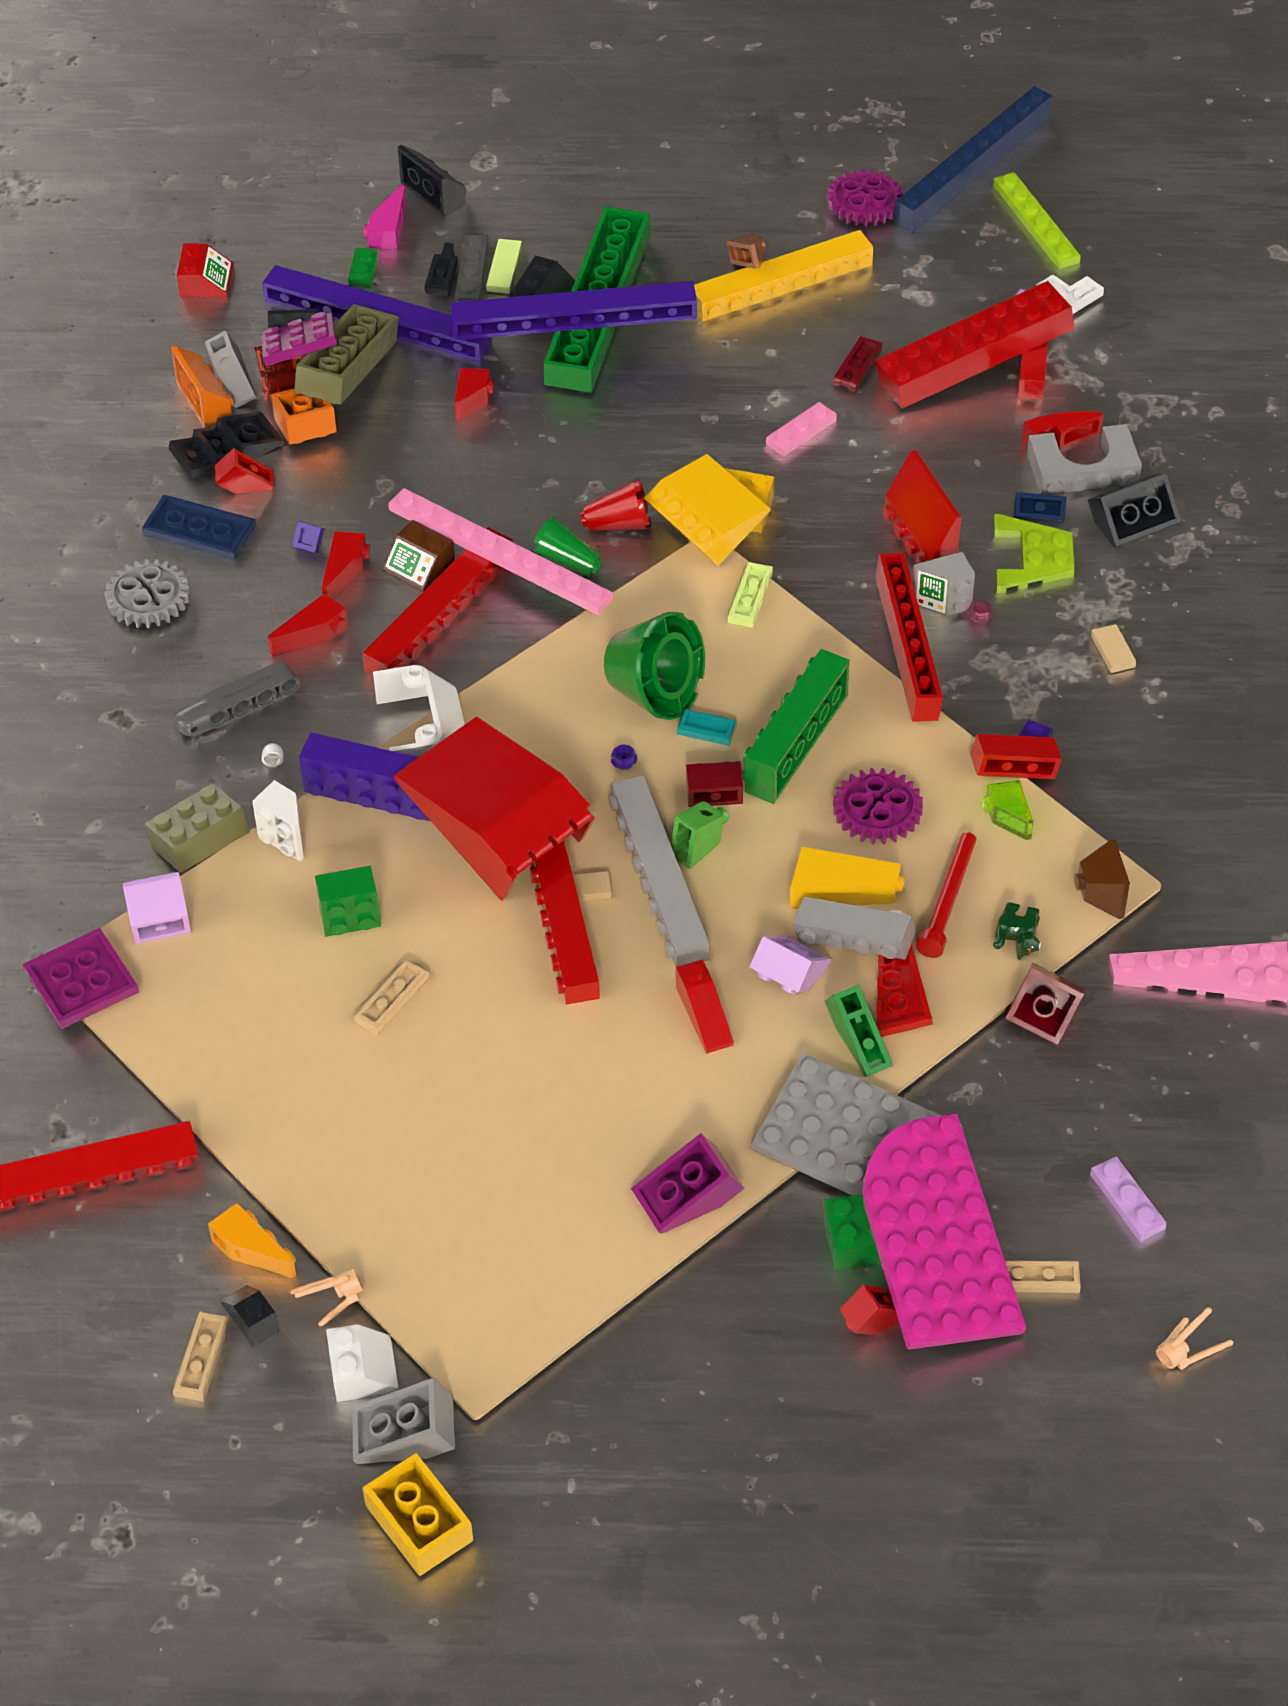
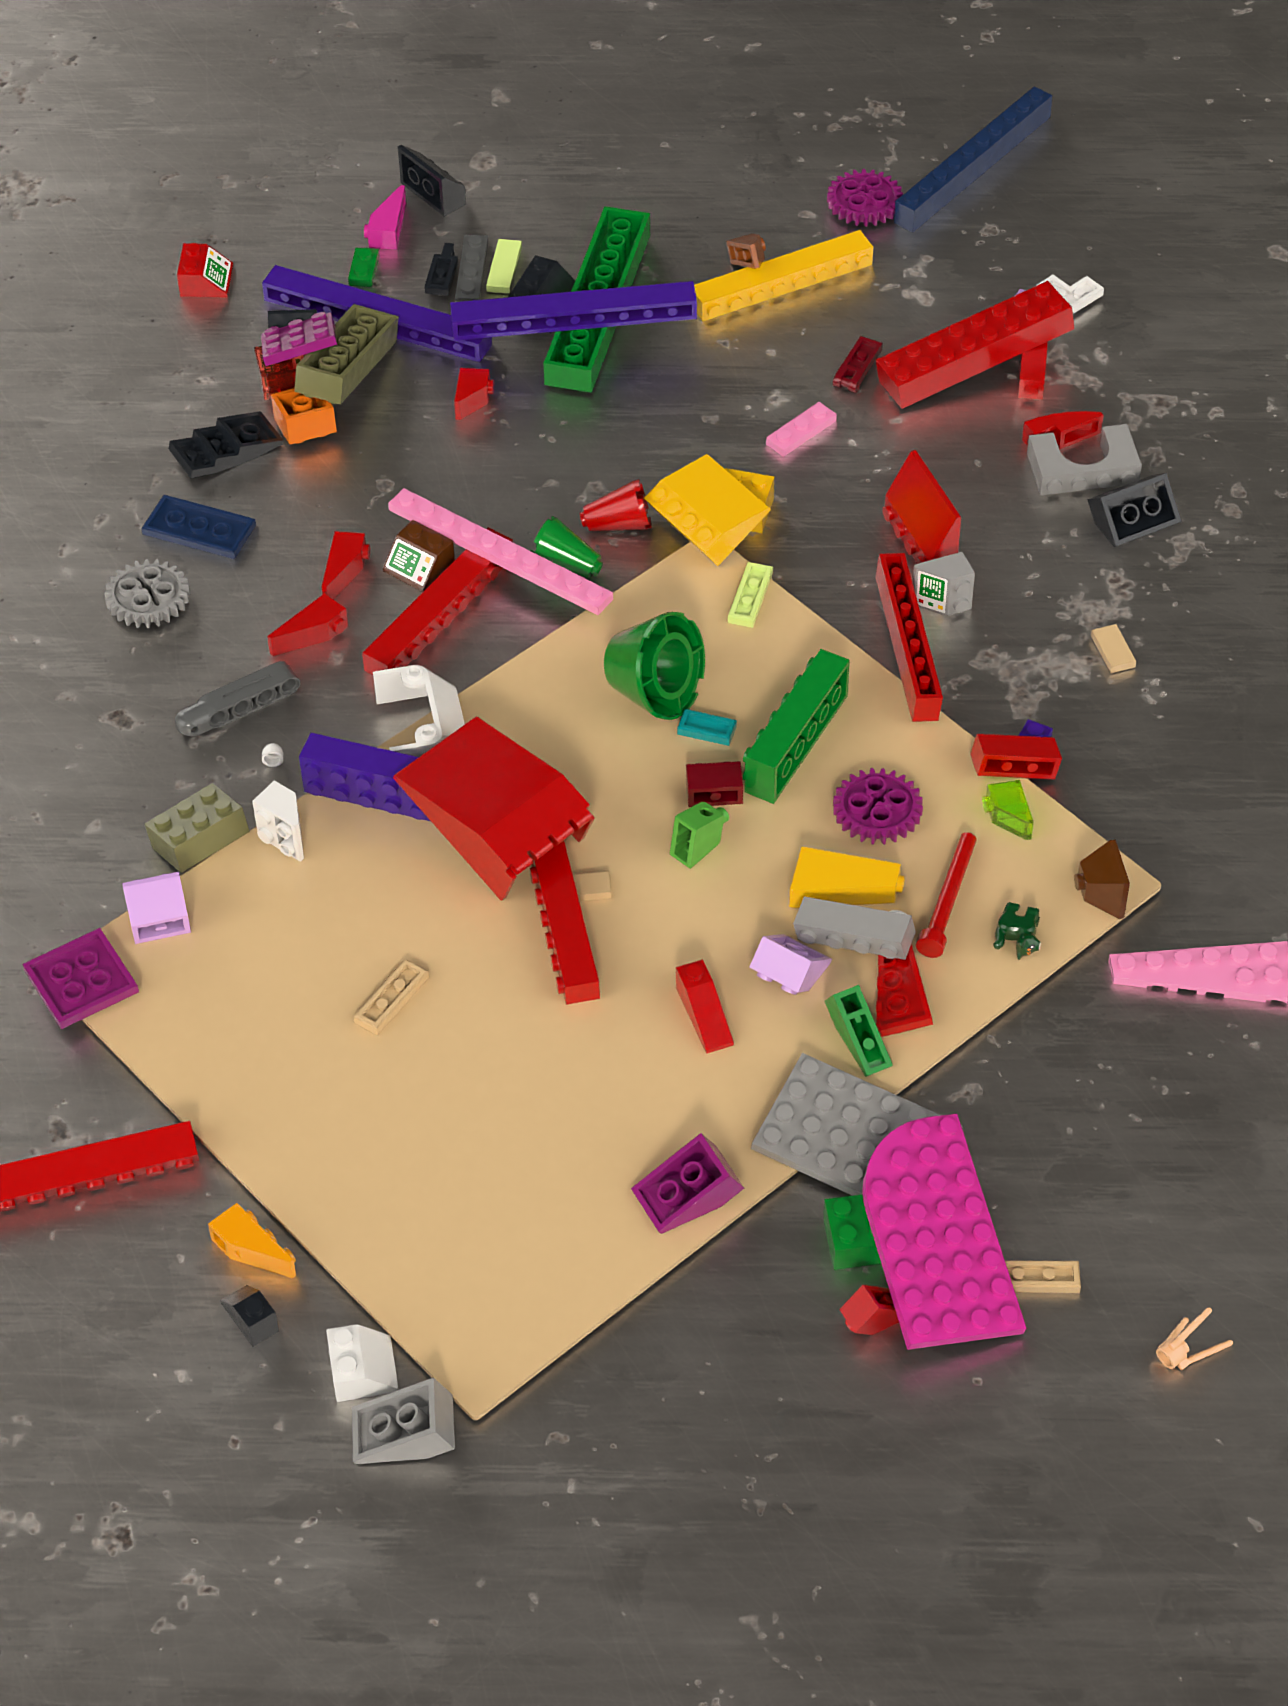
orange slope [171,345,234,427] -> none
tan tile [173,1311,230,1402] -> none
light grey slope [205,330,257,409] -> none
red slope [215,448,274,494] -> none
light nougat plant [290,1268,363,1327] -> none
plate [292,521,325,553] -> none
green brick [315,865,381,937] -> none
yellow brick [362,1453,473,1576] -> none
light grey brick [608,776,709,967] -> none
dark purple plate [611,744,637,770] -> none
clear pink plate [967,600,993,624] -> none
lime plate [993,172,1081,269] -> none
lime wing [994,514,1074,593] -> none
slope [1005,962,1084,1045] -> none
dark blue slope [1013,492,1067,522] -> none
lavender plate [1090,1156,1166,1242] -> none

